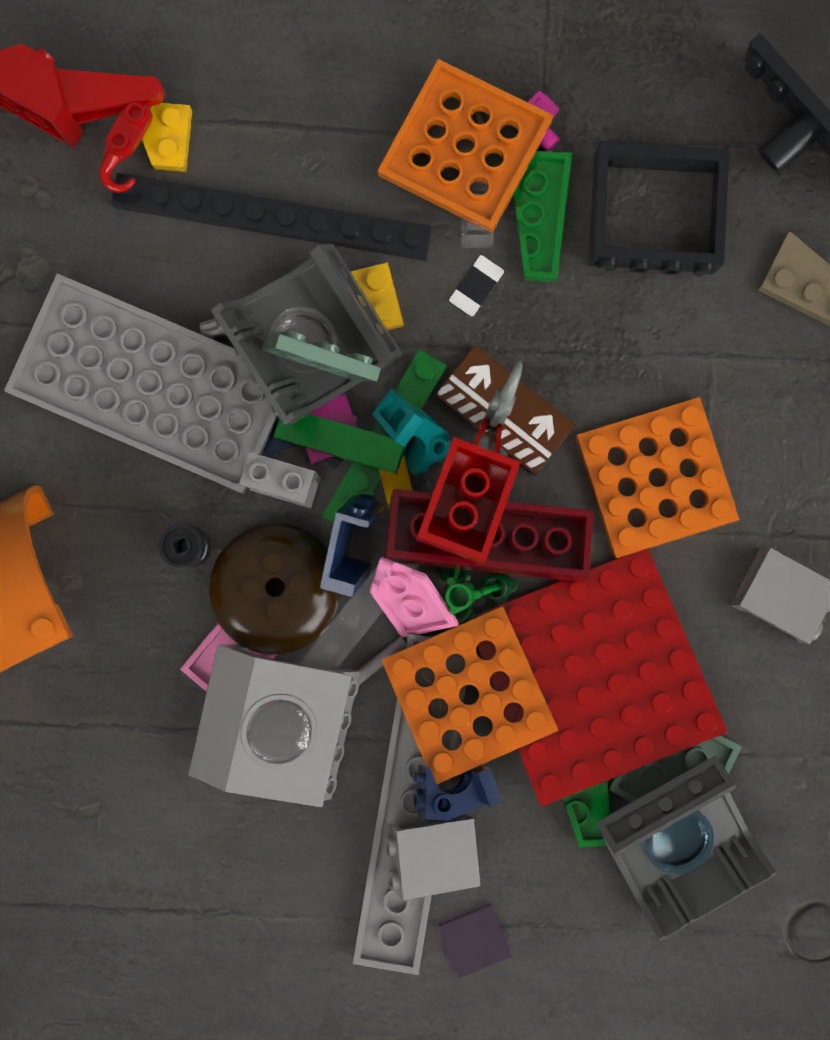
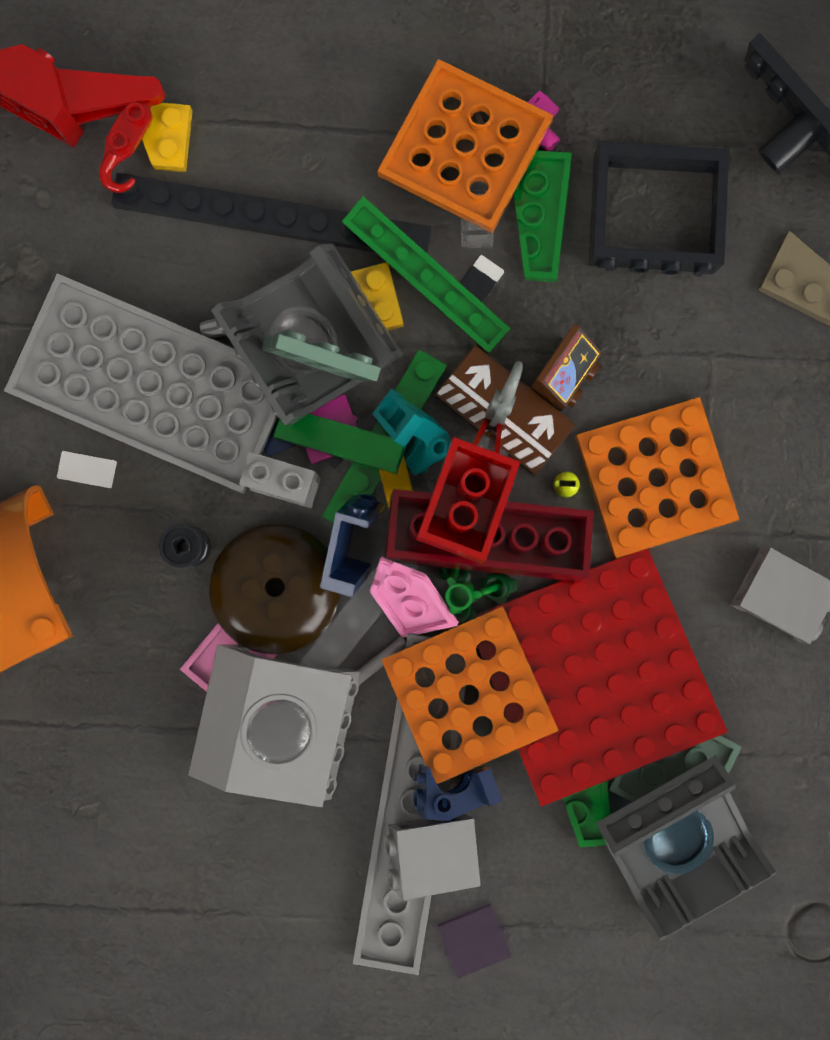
none -> white sticker [57,451,117,488]
none -> green plate [342,196,511,353]
none -> slope [531,324,602,412]
none -> neon yellow hinge [553,471,580,498]

